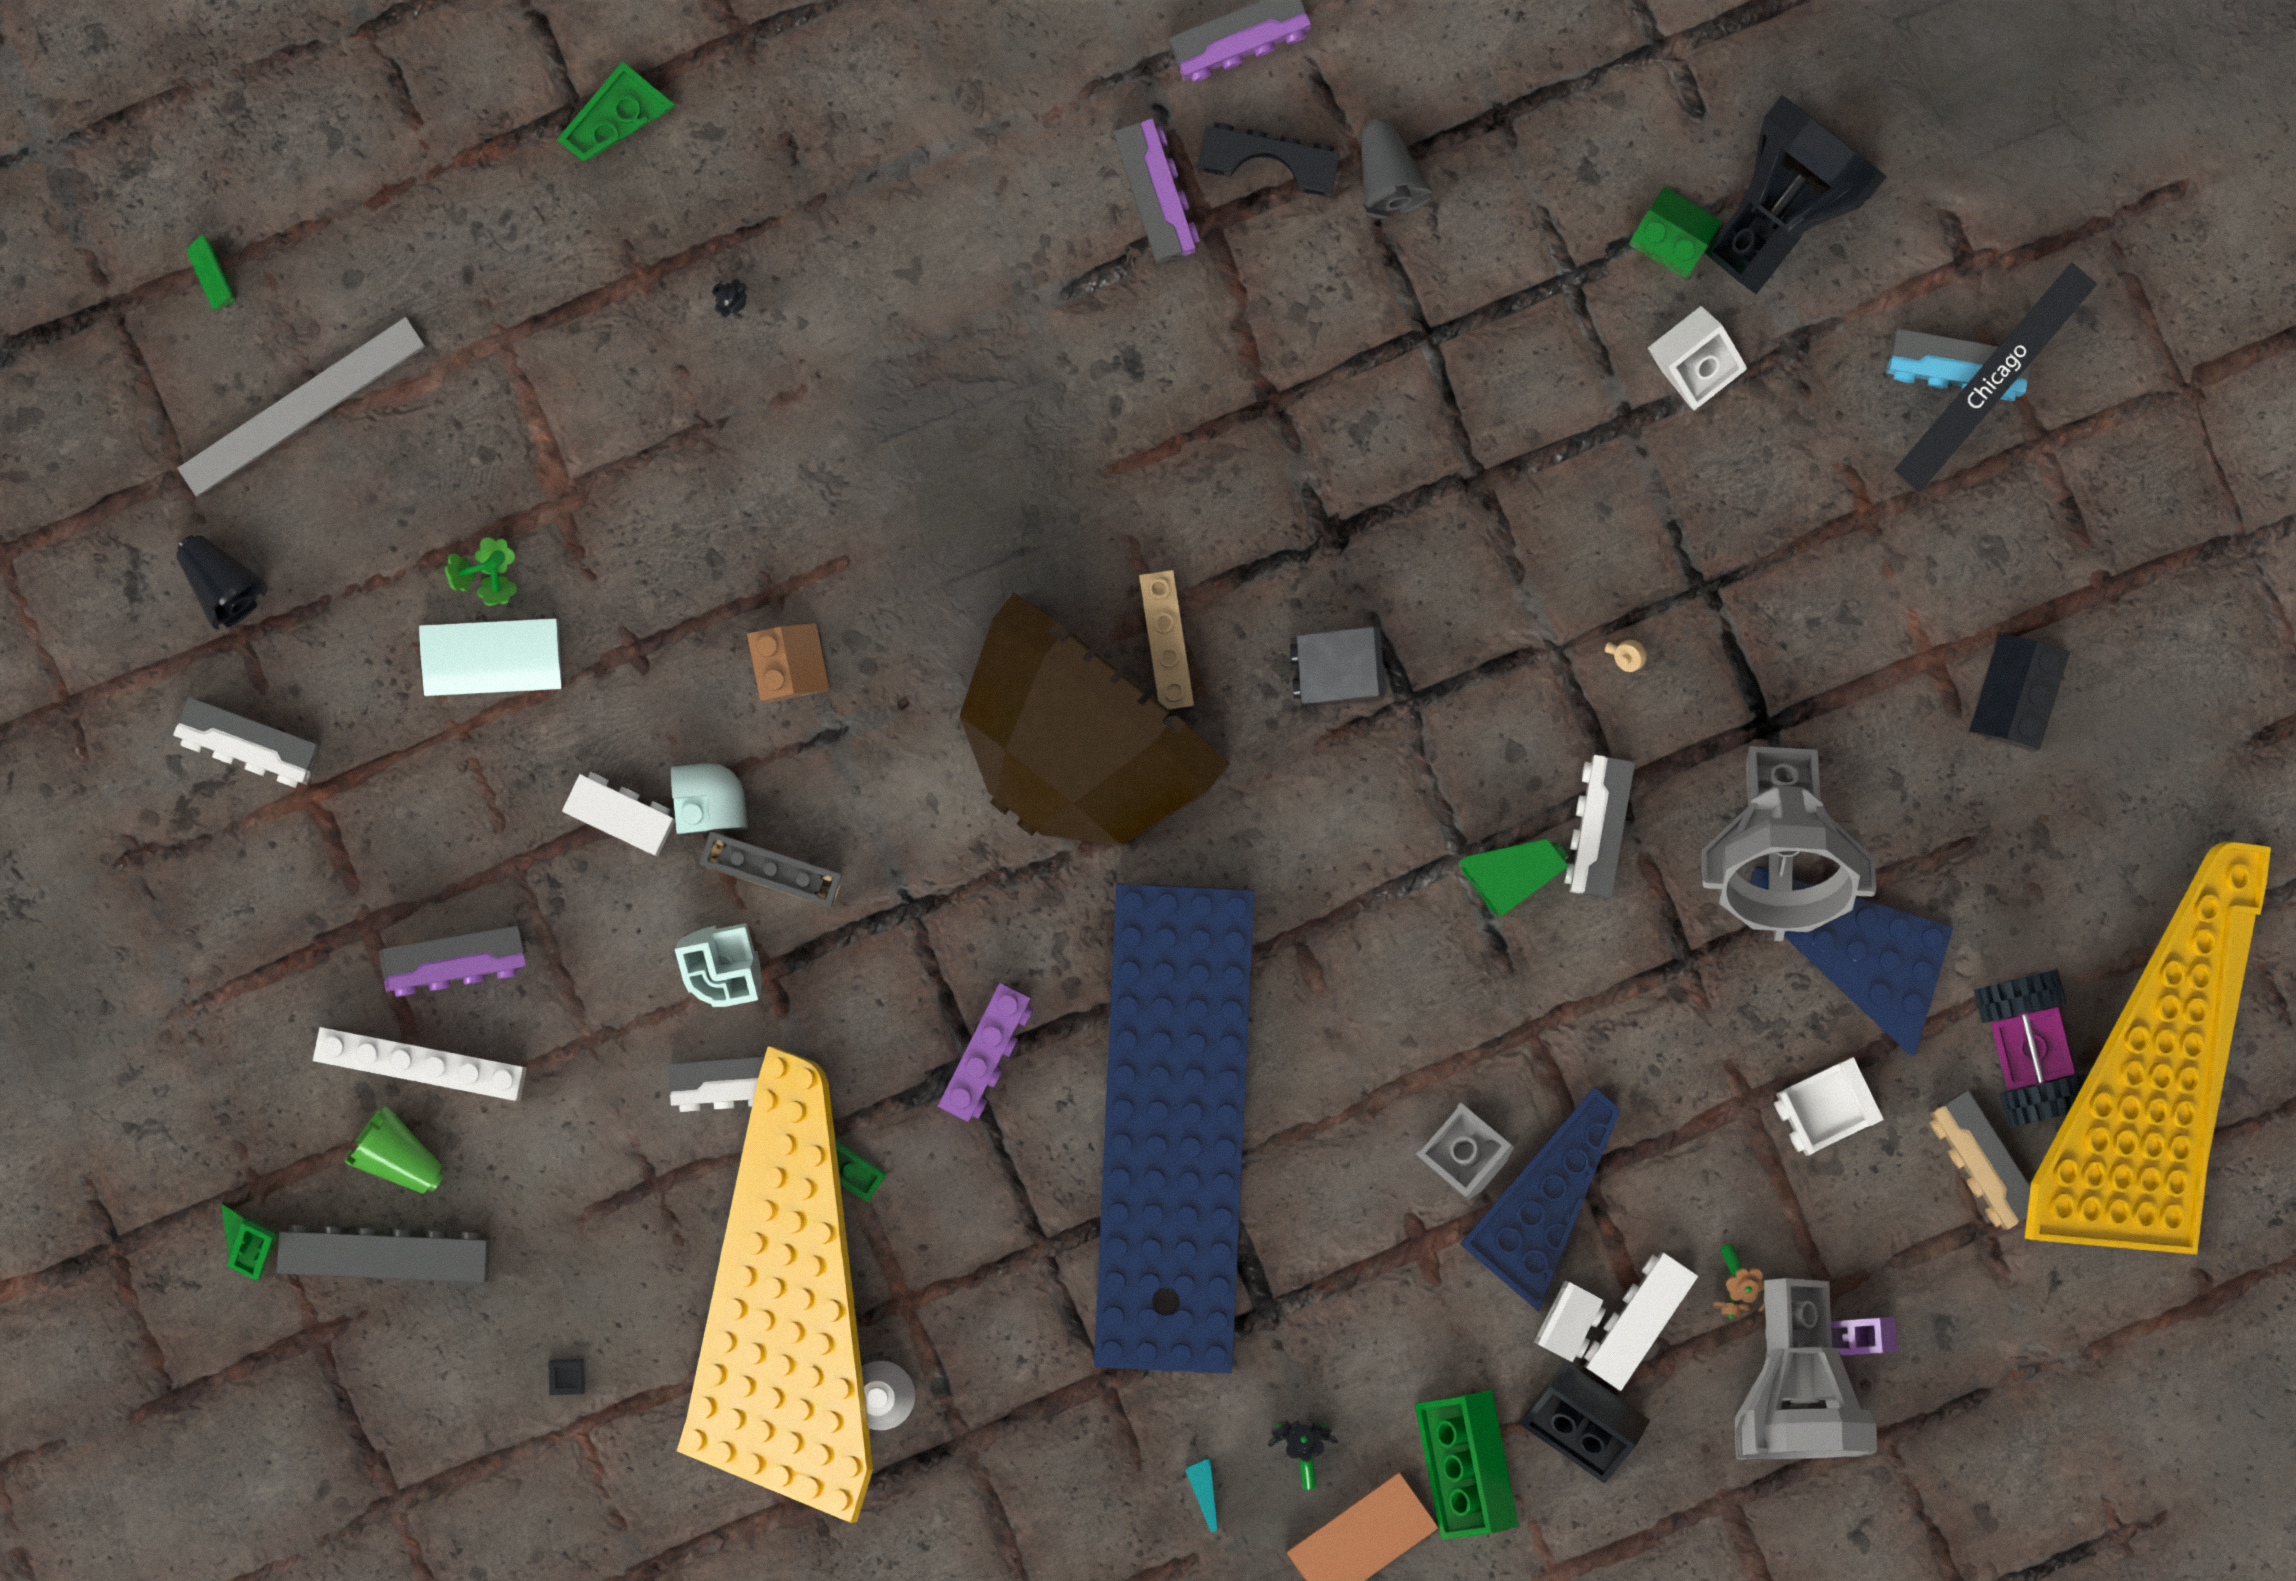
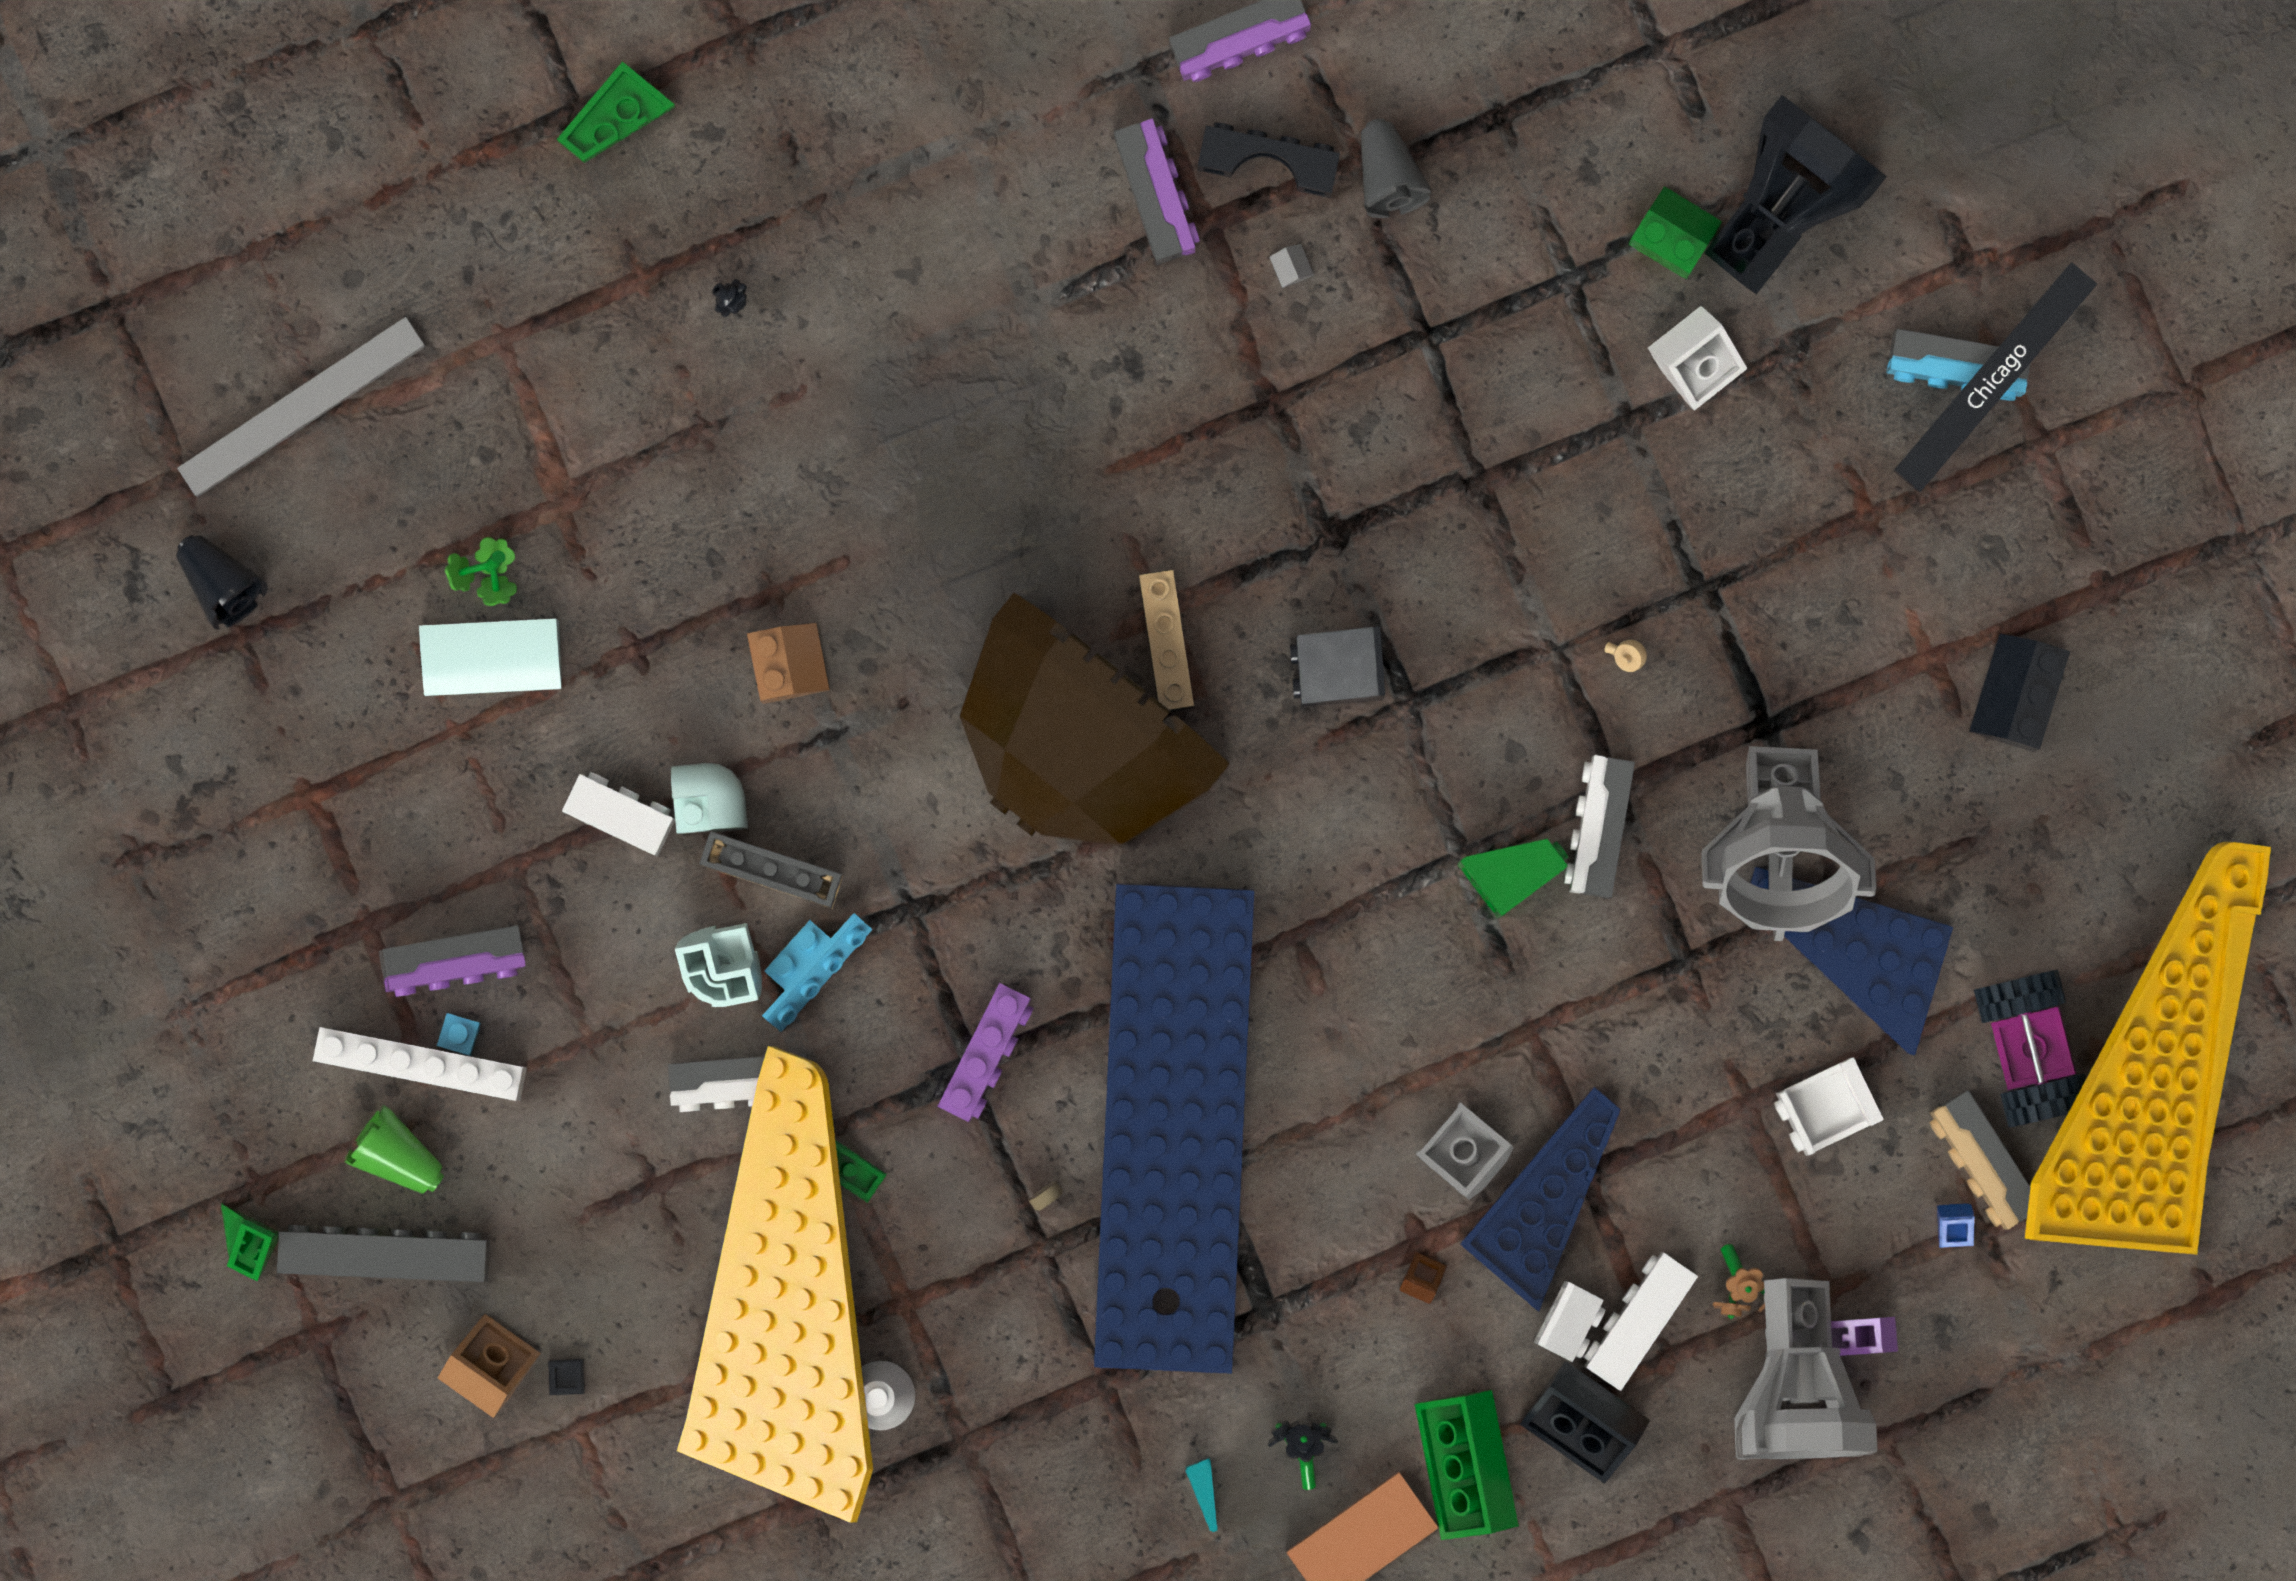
piece [173,697,321,788] -> none
green slope [187,235,237,310] -> none
none -> medium azure plate [437,1013,481,1056]
none -> medium nougat slope [438,1314,541,1418]
none -> medium azure bracket [762,913,873,1032]
none -> dark tan tile [1028,1180,1063,1211]
none -> light grey slope [1269,244,1314,289]
none -> reddish brown slope [1400,1252,1447,1304]
none -> blue slope [1937,1204,1974,1248]

